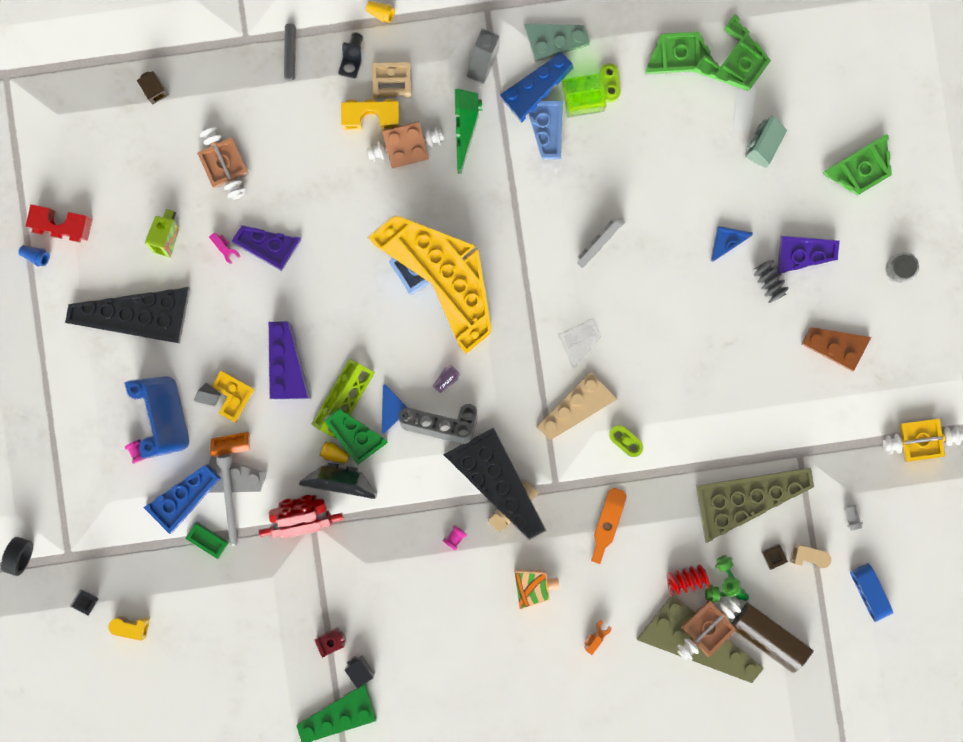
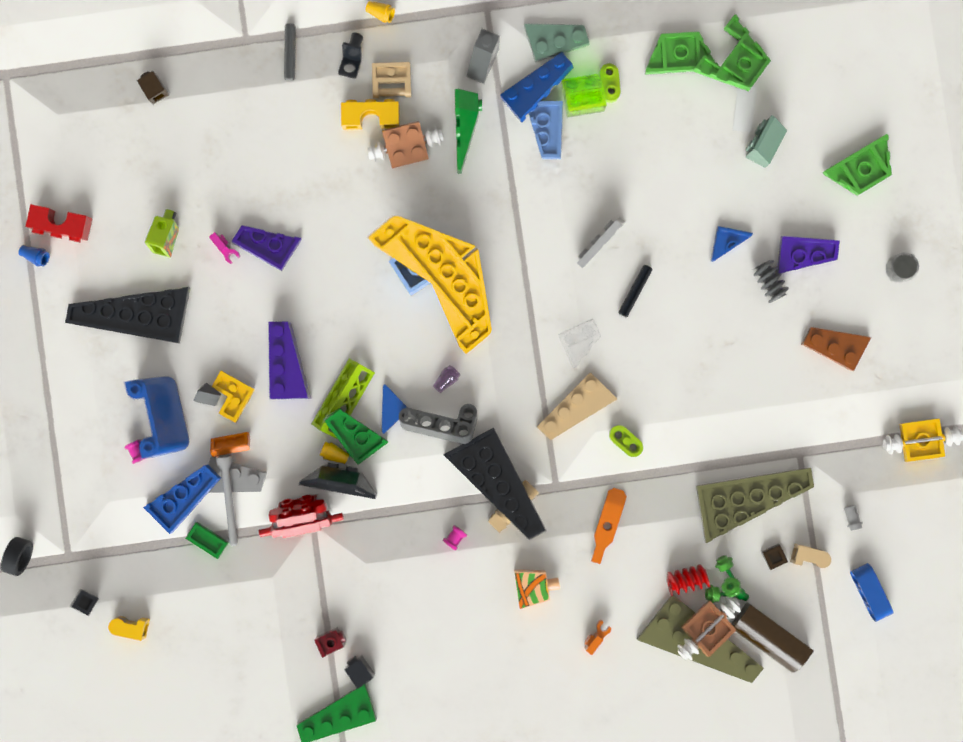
nougat plate [197,125,249,200] -> none
none -> black axle [618,265,653,317]

